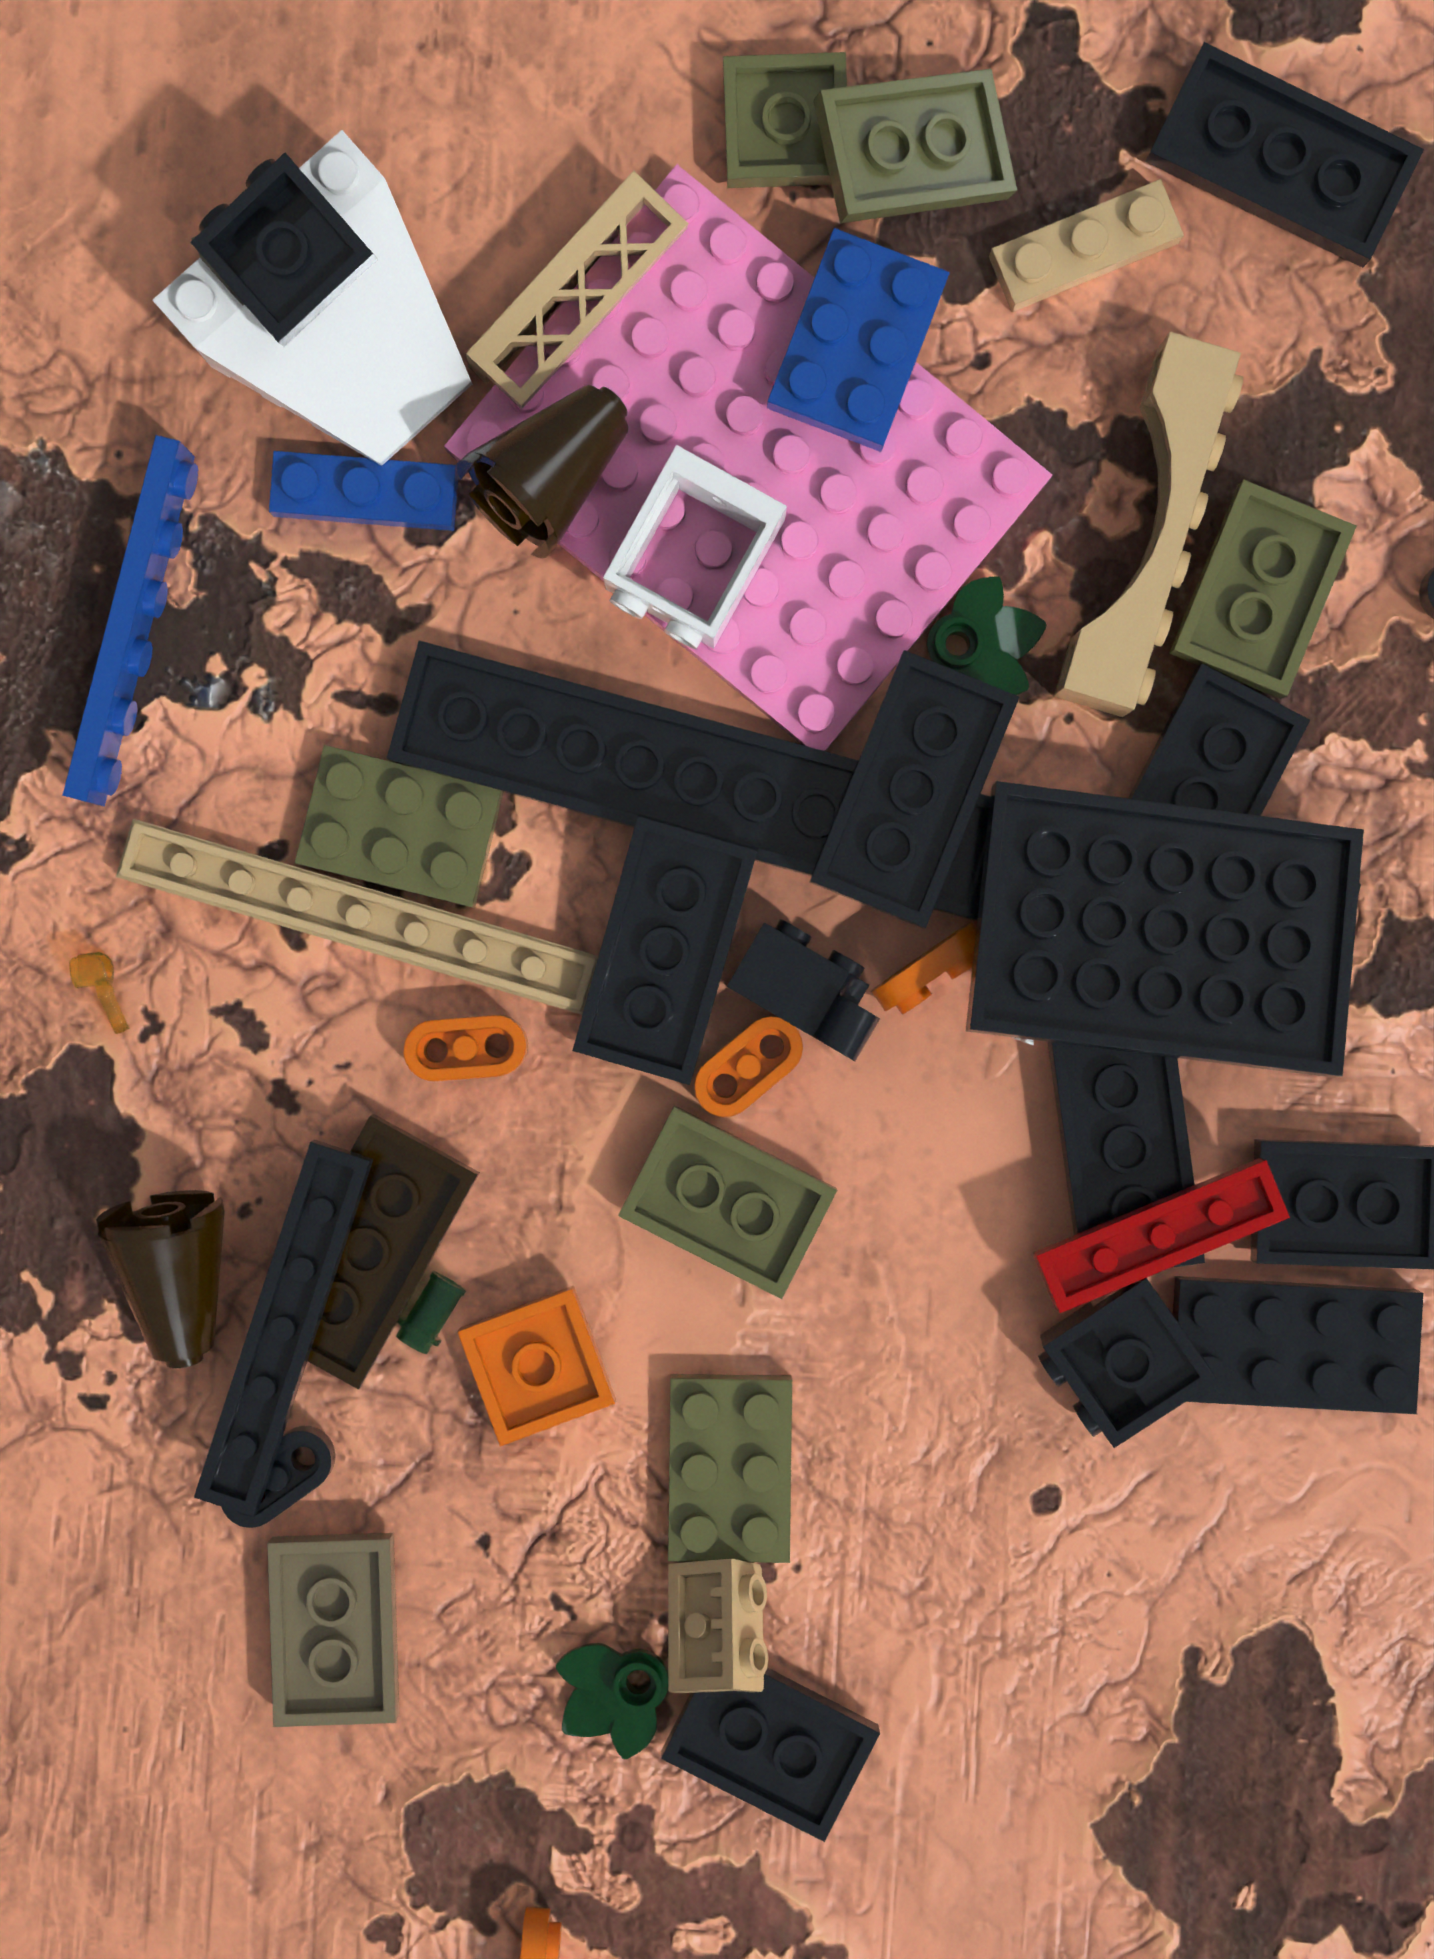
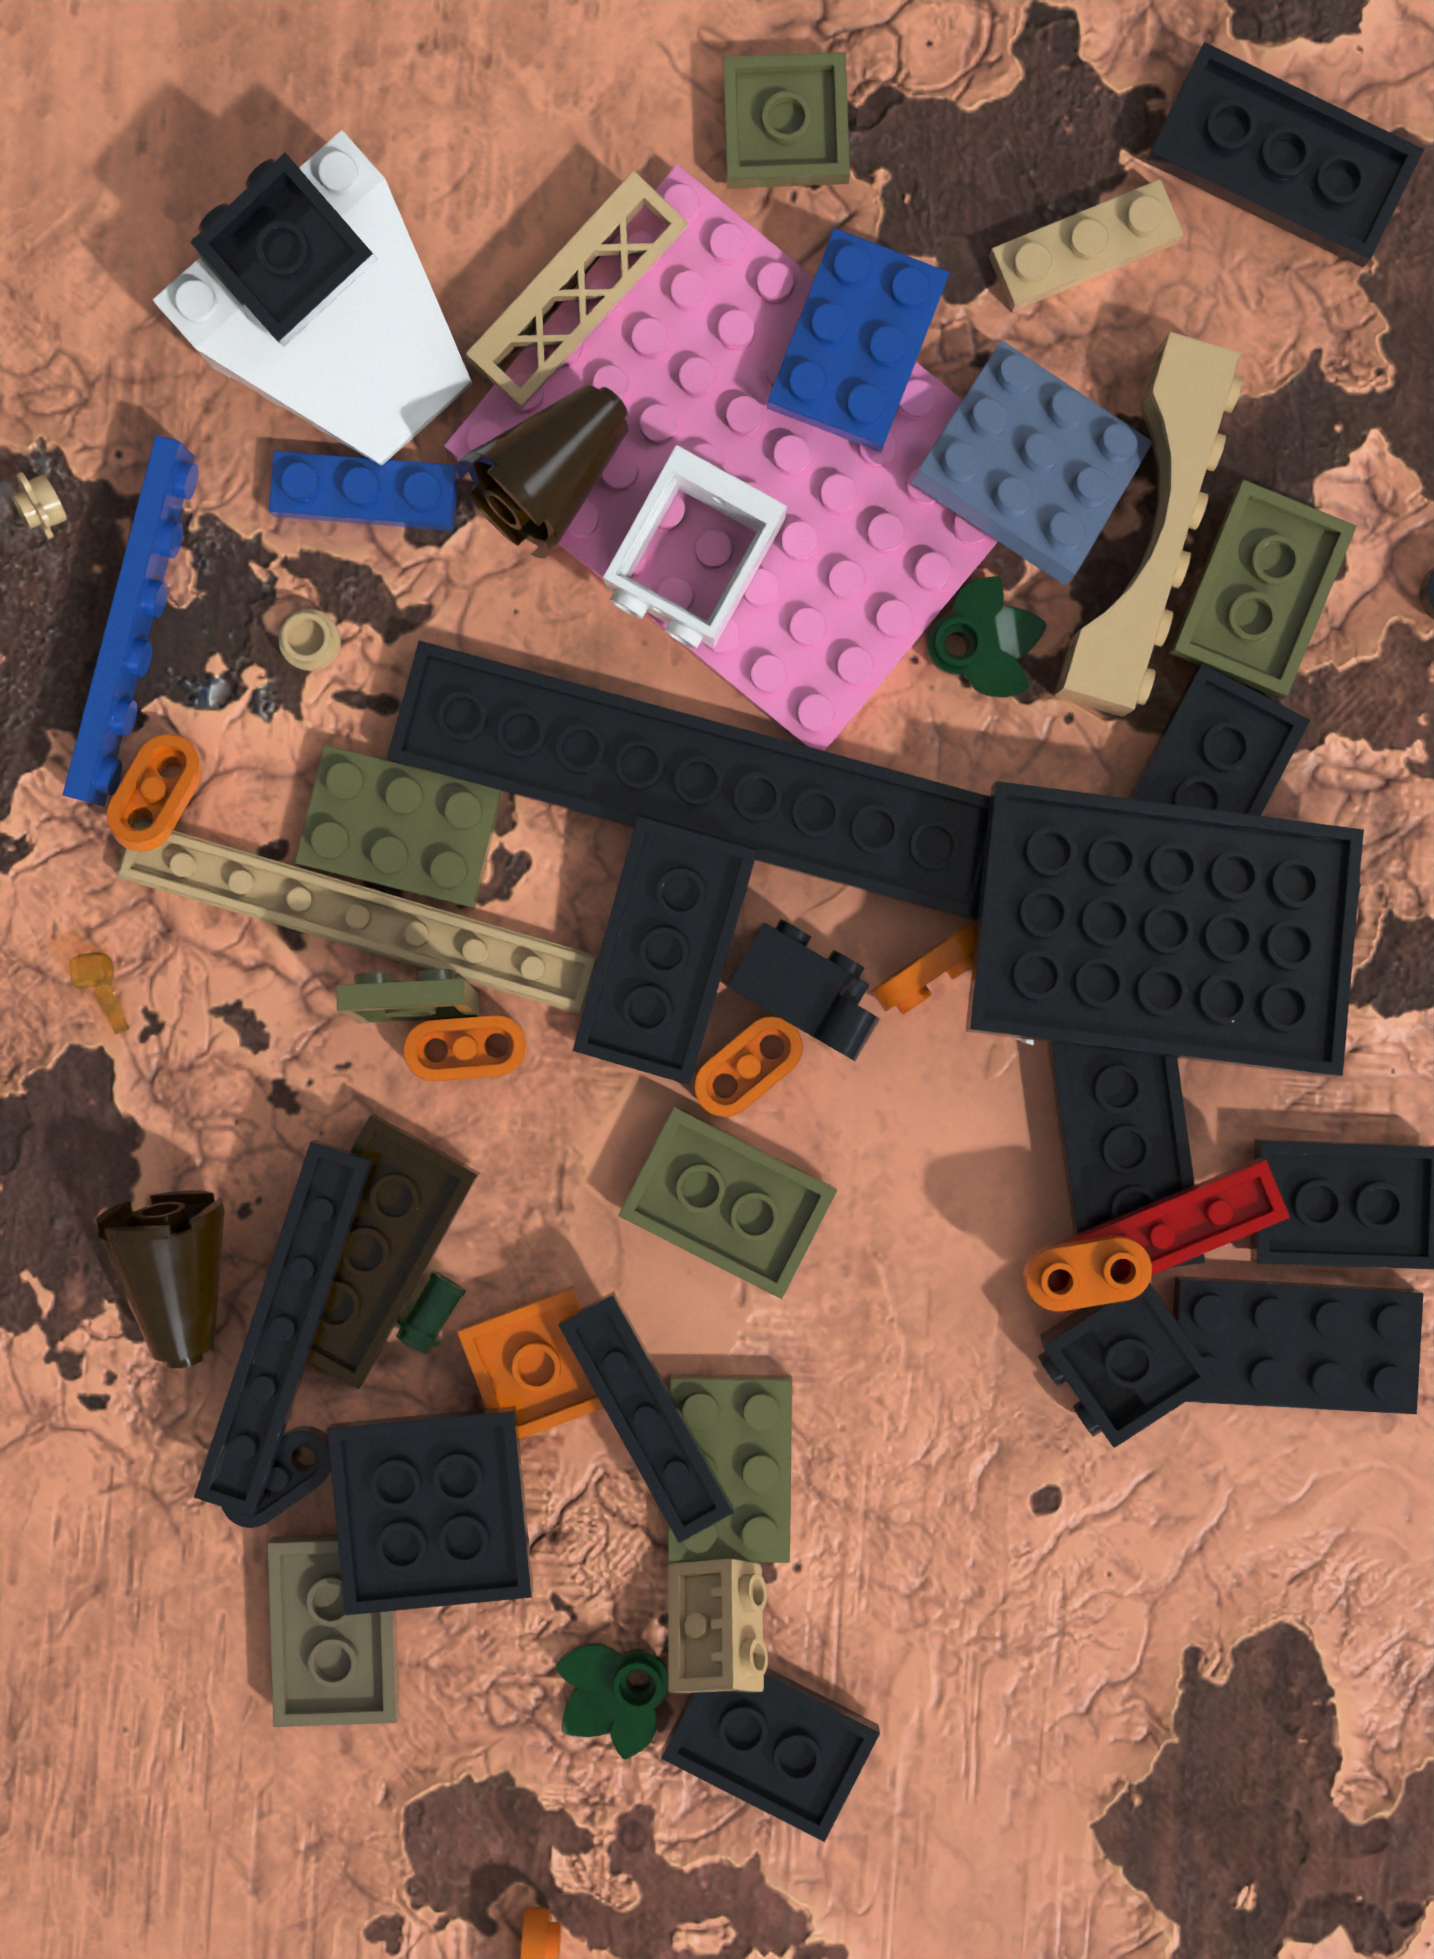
black plate [809,650,1019,929] -> none
olive plate [813,69,1017,224] -> none
none -> tan plate [11,472,67,540]
none -> orange plate [106,734,202,852]
none -> tan plate [278,609,341,671]
none -> black plate [327,1406,534,1615]
none -> olive plate [336,969,480,1024]
none -> black plate [558,1291,734,1543]
none -> sand blue plate [910,340,1153,586]
none -> orange plate [1023,1235,1152,1312]

